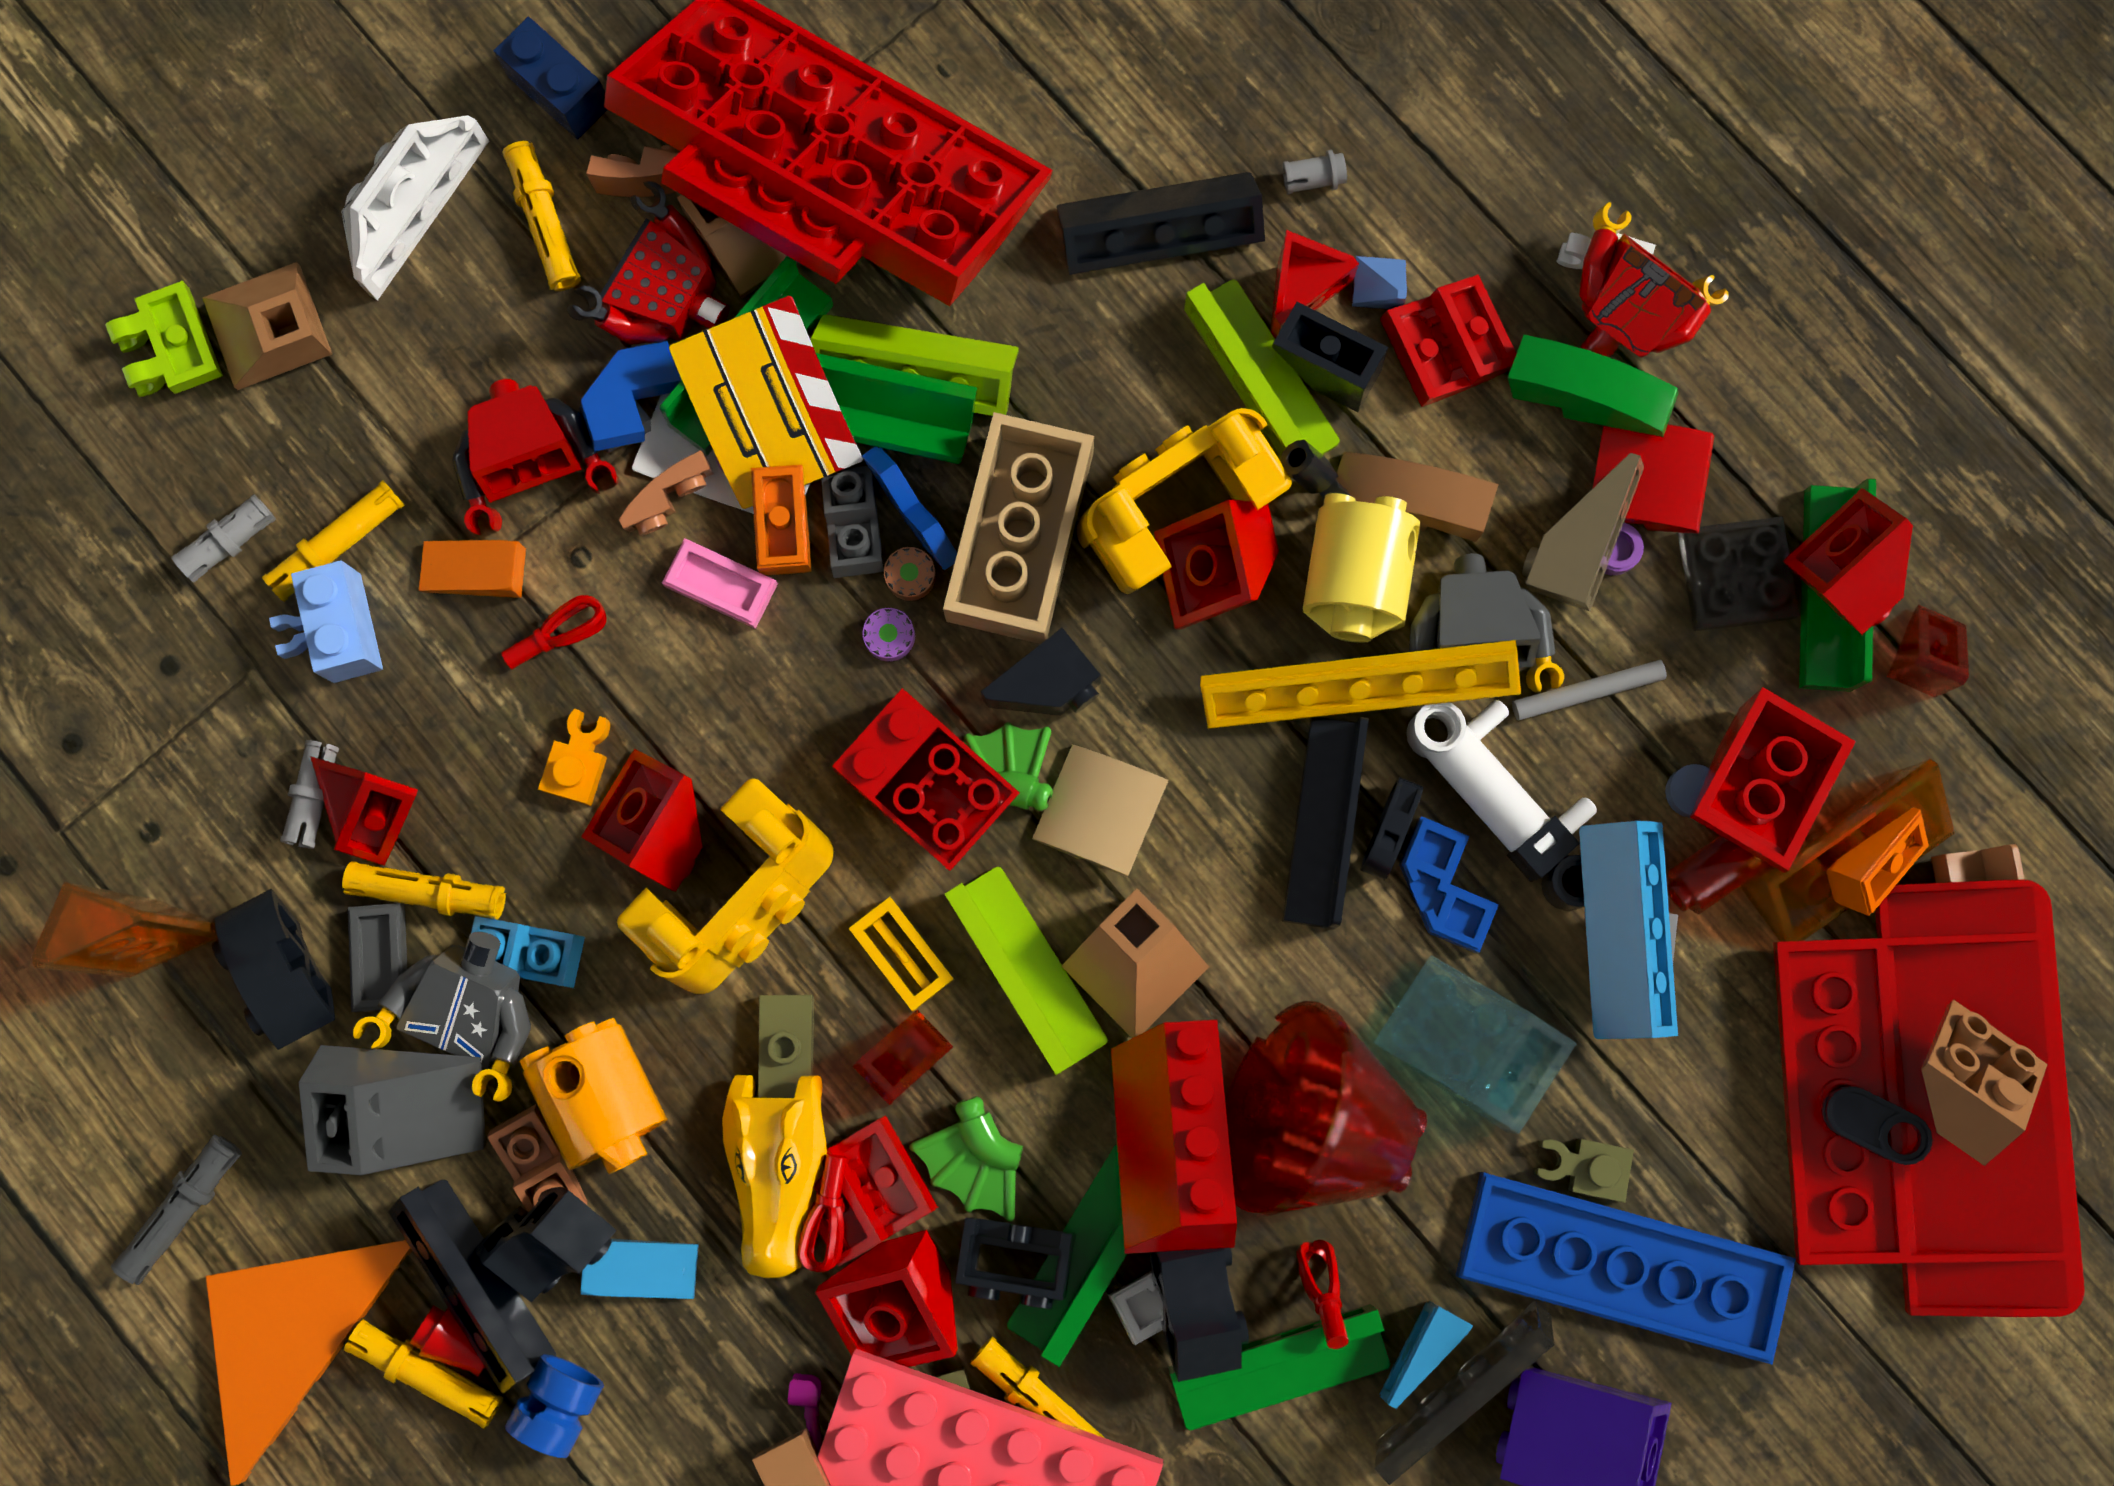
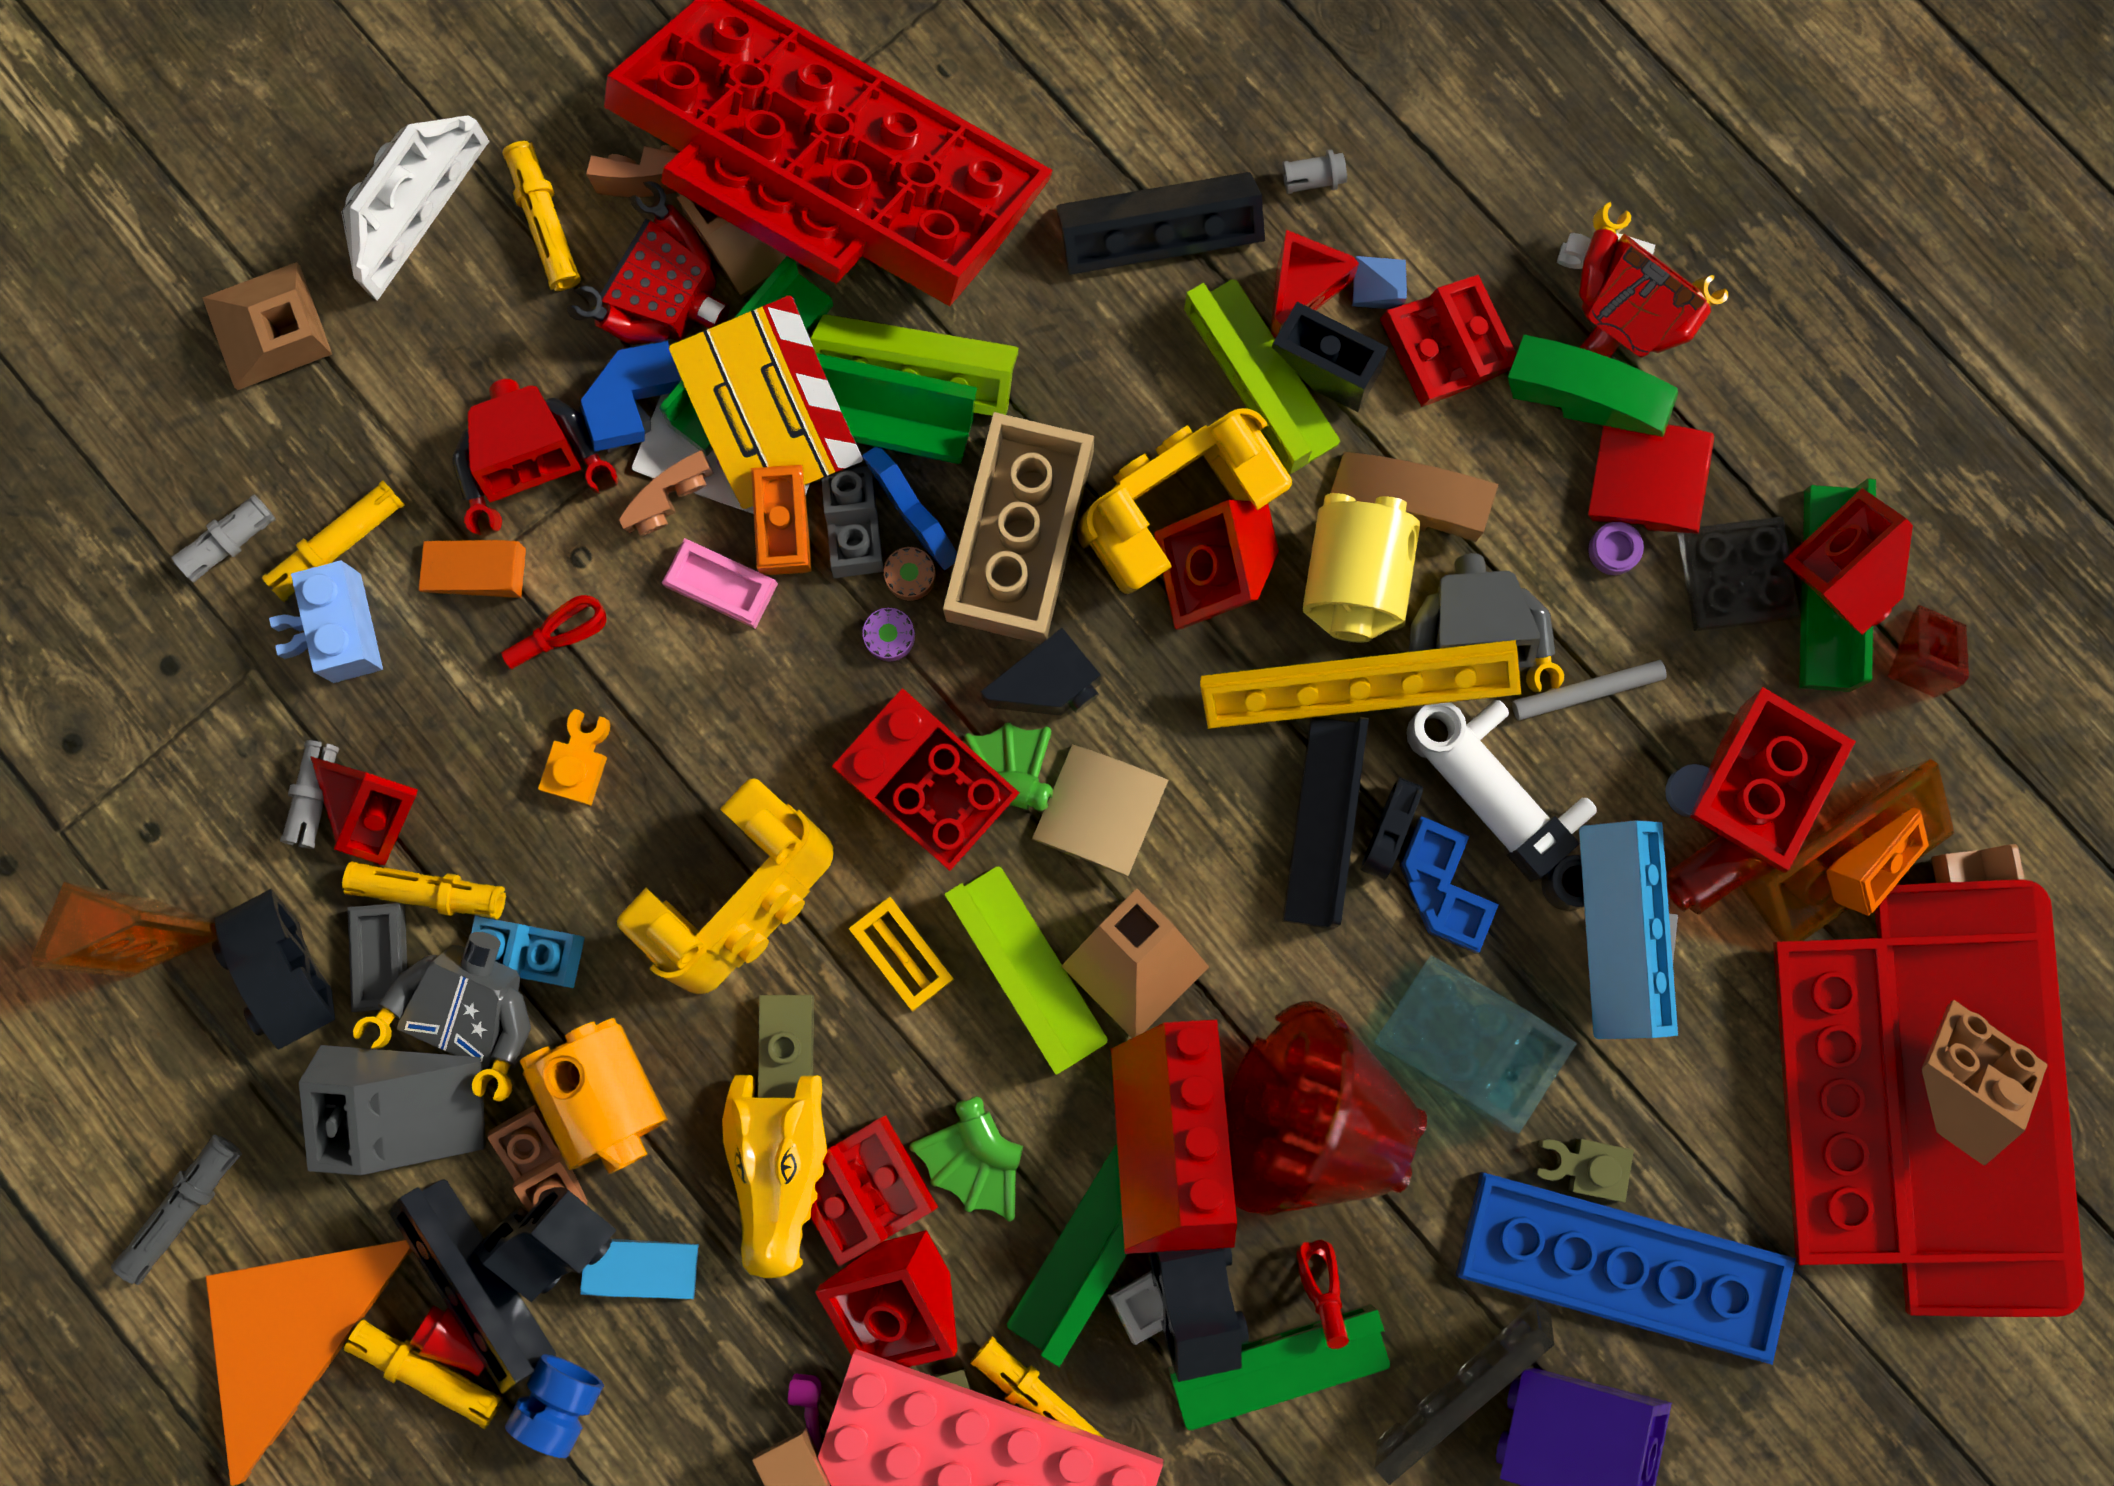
lime plate [105,281,223,397] -> none
dark blue brick [493,16,608,140] -> none
red slope [581,748,702,892] -> none
red piece [797,1154,847,1272] -> none
clear red slope [852,1009,953,1105] -> none
black window [955,1217,1076,1309] -> none
black bar [1279,440,1350,499] -> none
dark azure slope [1380,1301,1473,1409] -> none
dark tan slope [1522,453,1644,611] -> none
black piece [1821,1086,1933,1165] -> none

